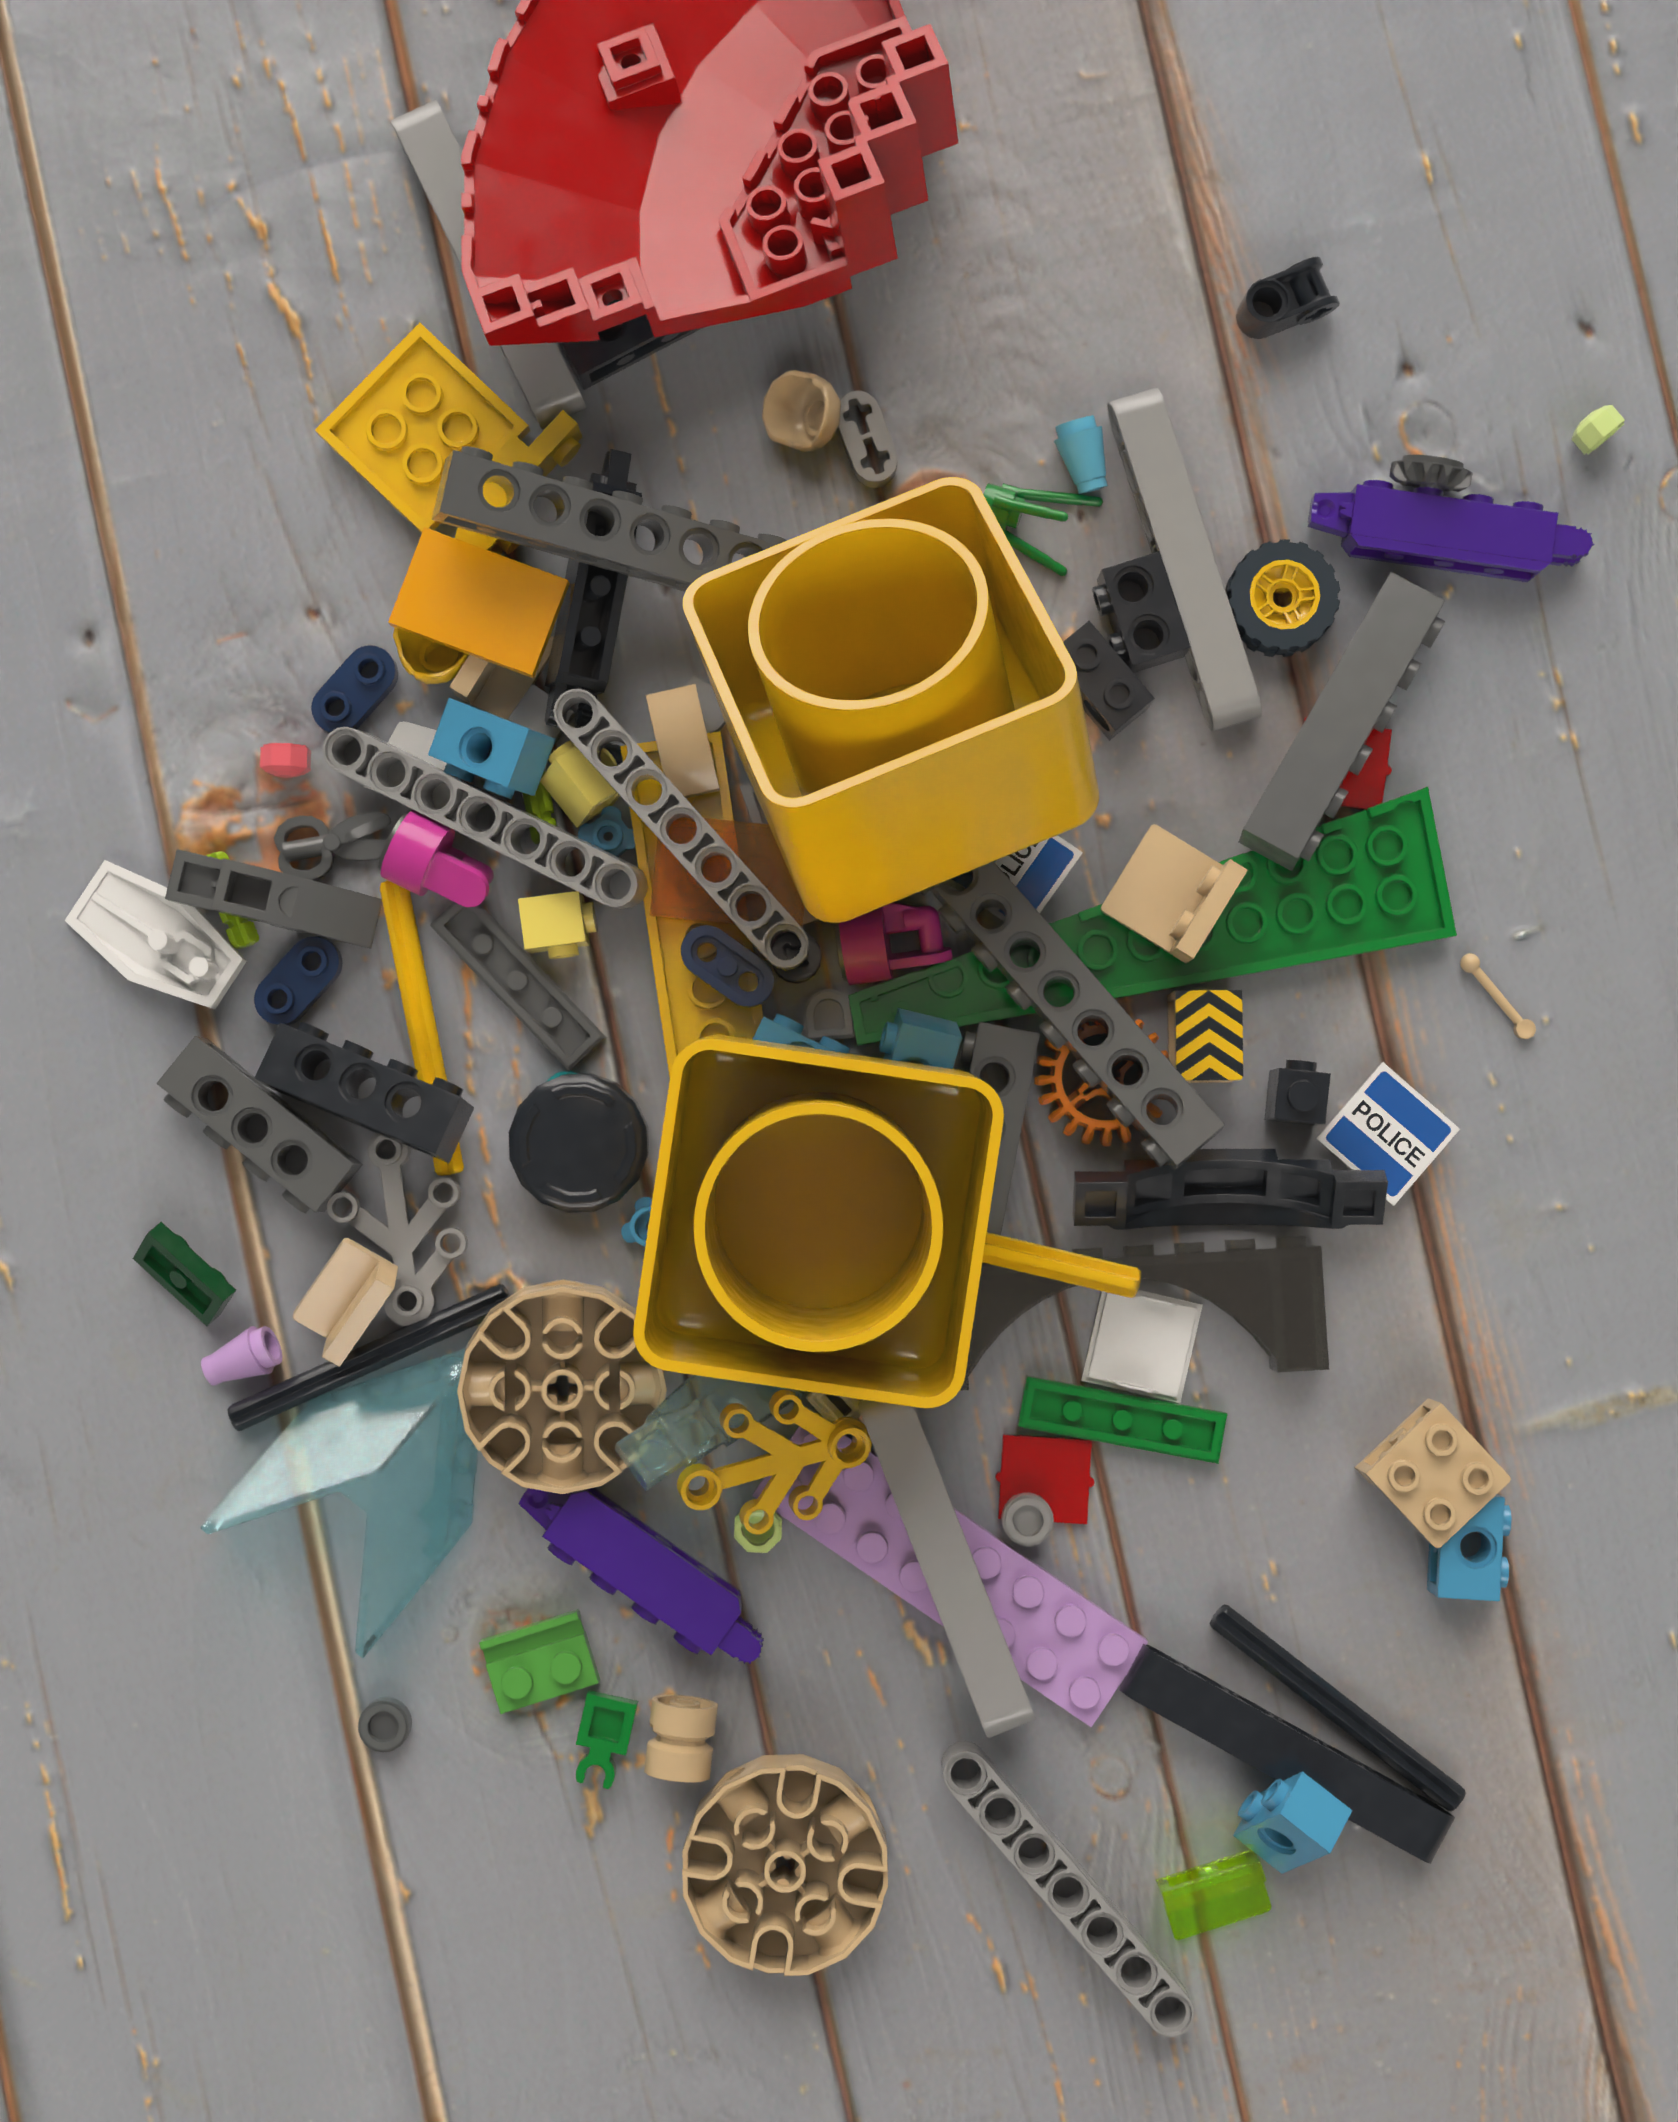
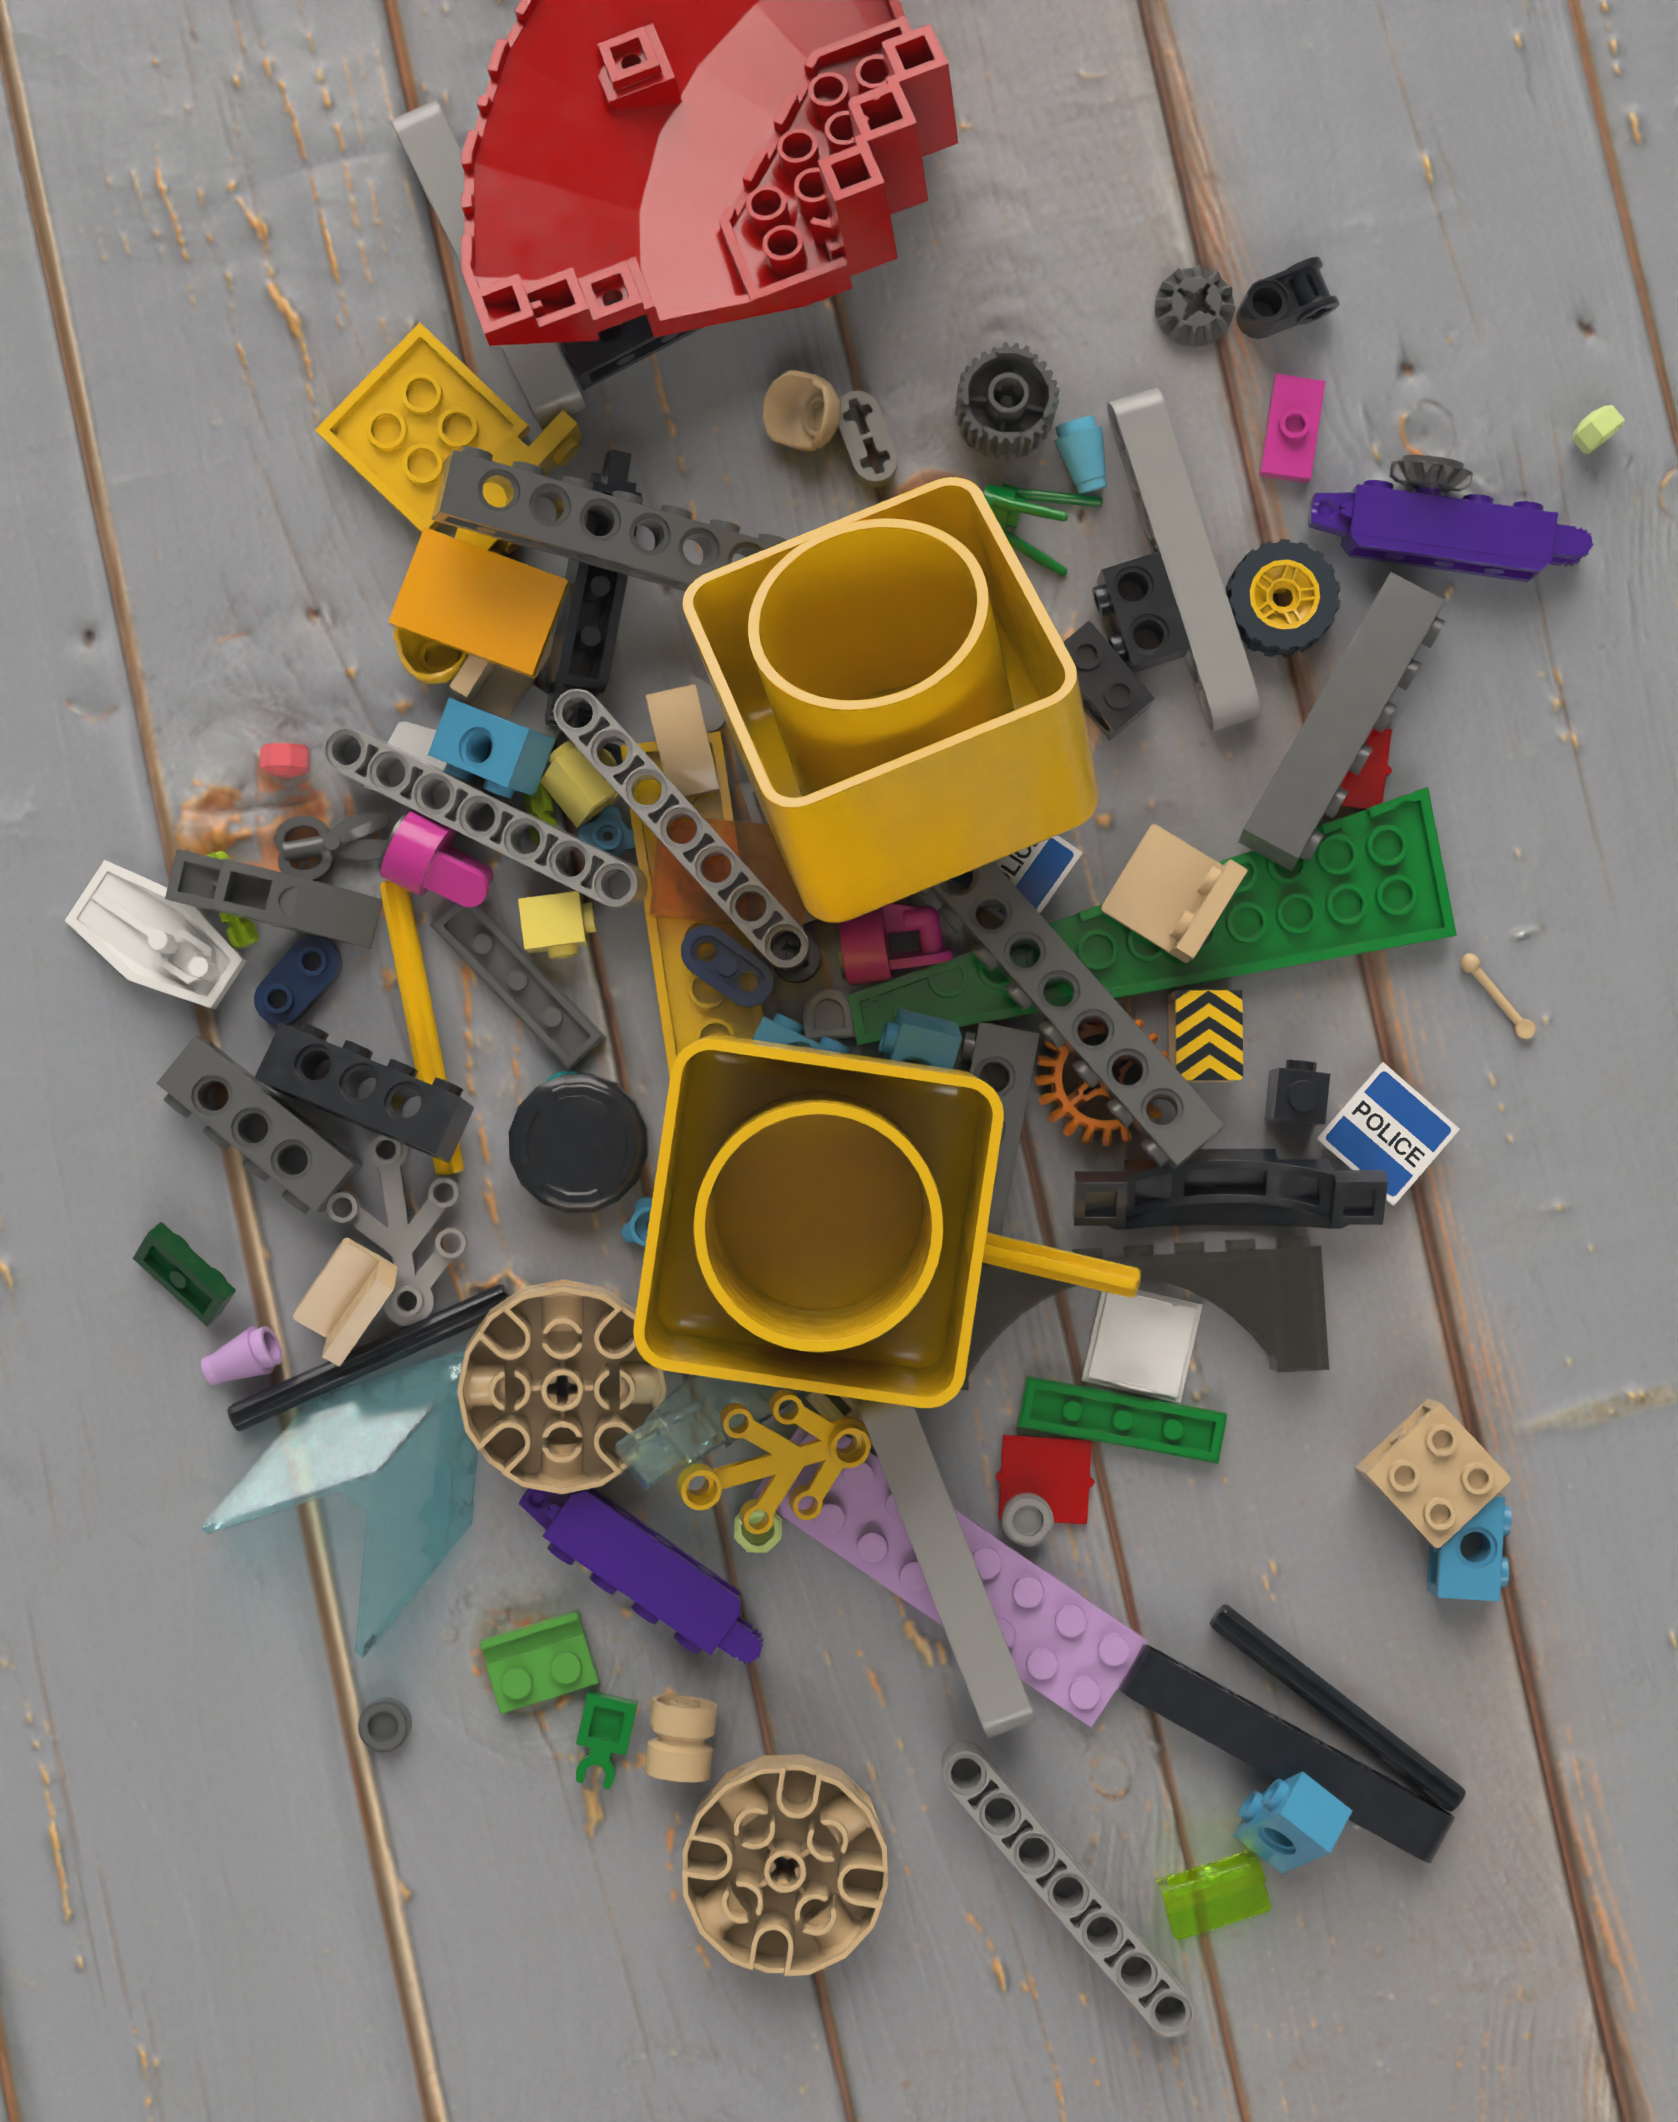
dark blue plate [311,645,398,733] -> none
none -> dark grey brick [955,342,1060,460]
none -> dark grey gear [1155,264,1236,347]
none -> dark pink plate [1259,374,1326,484]

